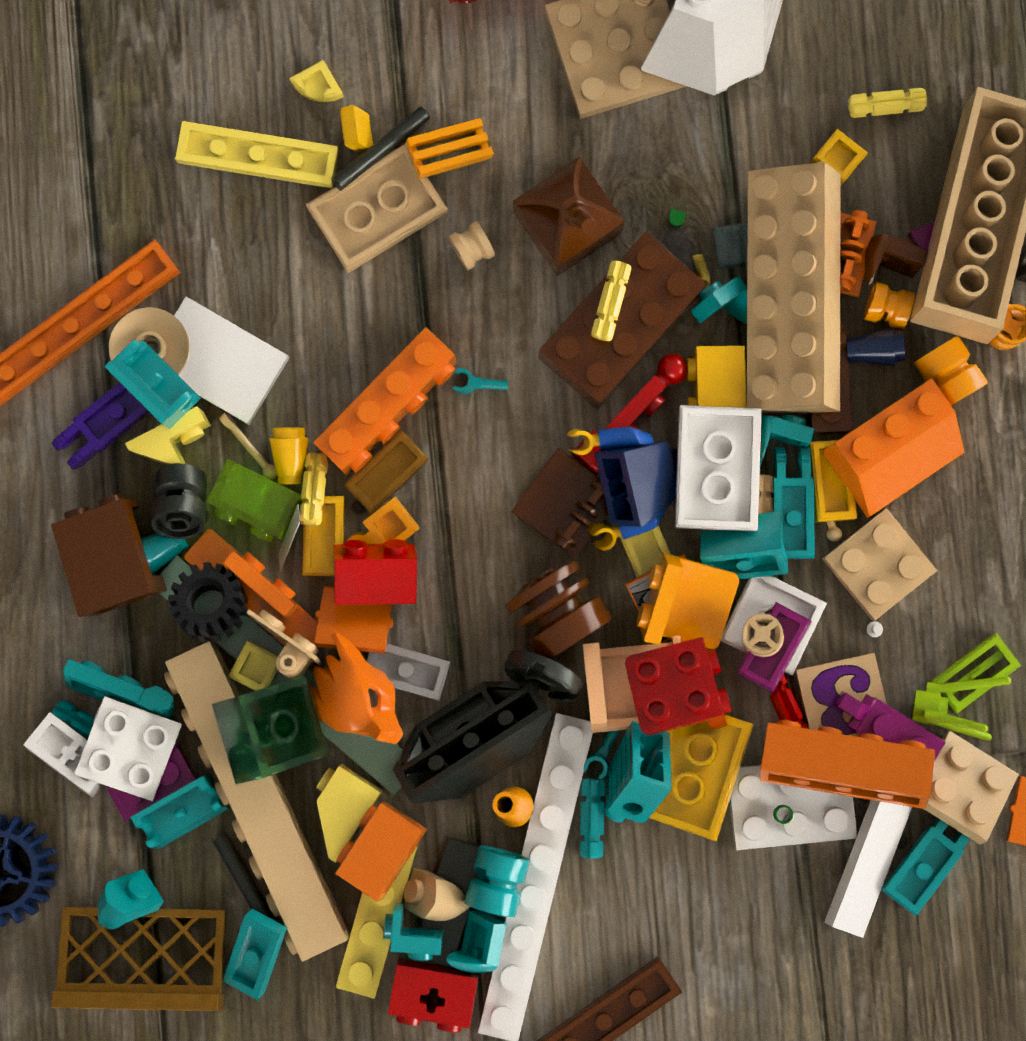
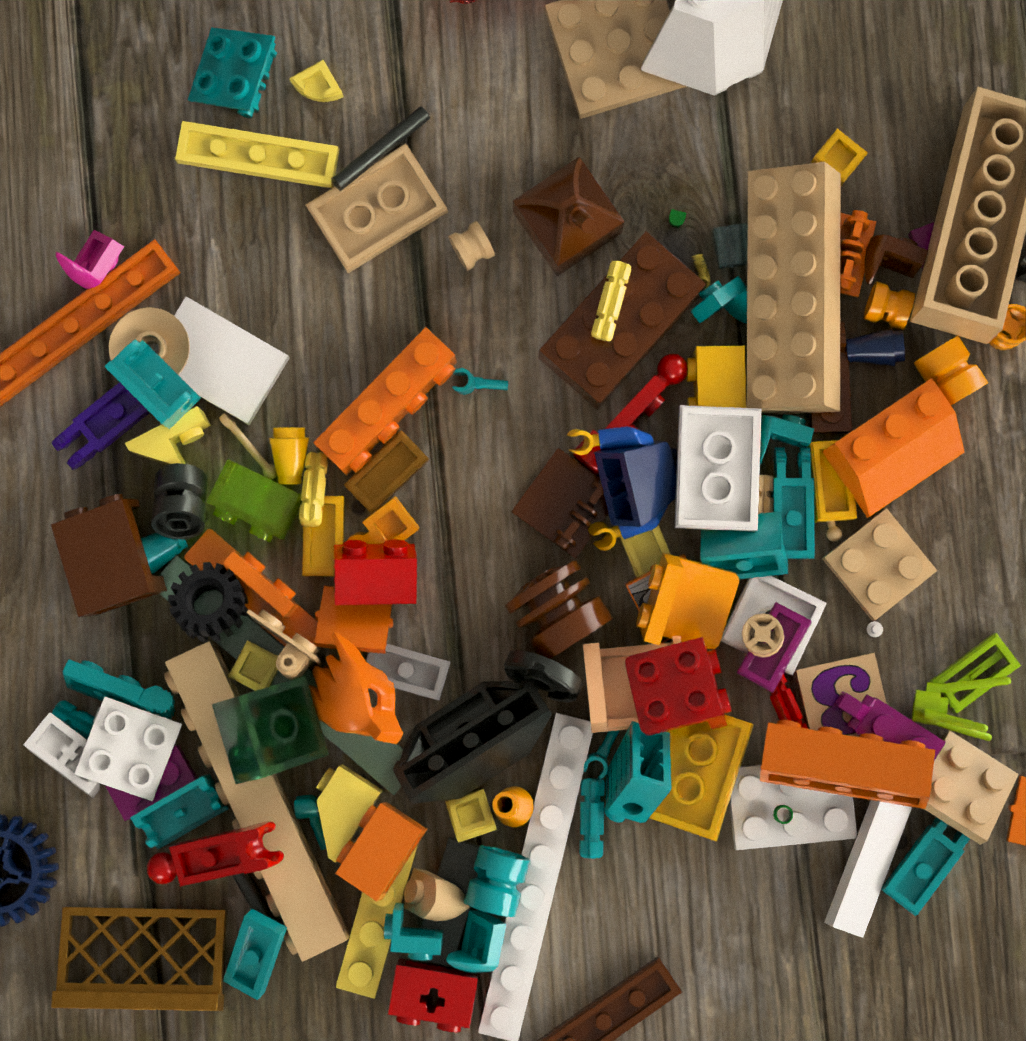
teal plate [97,869,164,929] -> none
white sticker [278,504,301,571] -> none
yellow tile [340,104,373,154] -> none
light orange tile [405,118,494,179] -> none
light yellow axle [848,88,927,118] -> none
none -> dark pink plate [56,230,124,289]
none -> red plate [147,821,284,887]
none -> teal hinge [188,27,277,118]
none -> teal hand [294,795,326,850]
none -> light yellow tile [445,789,497,843]

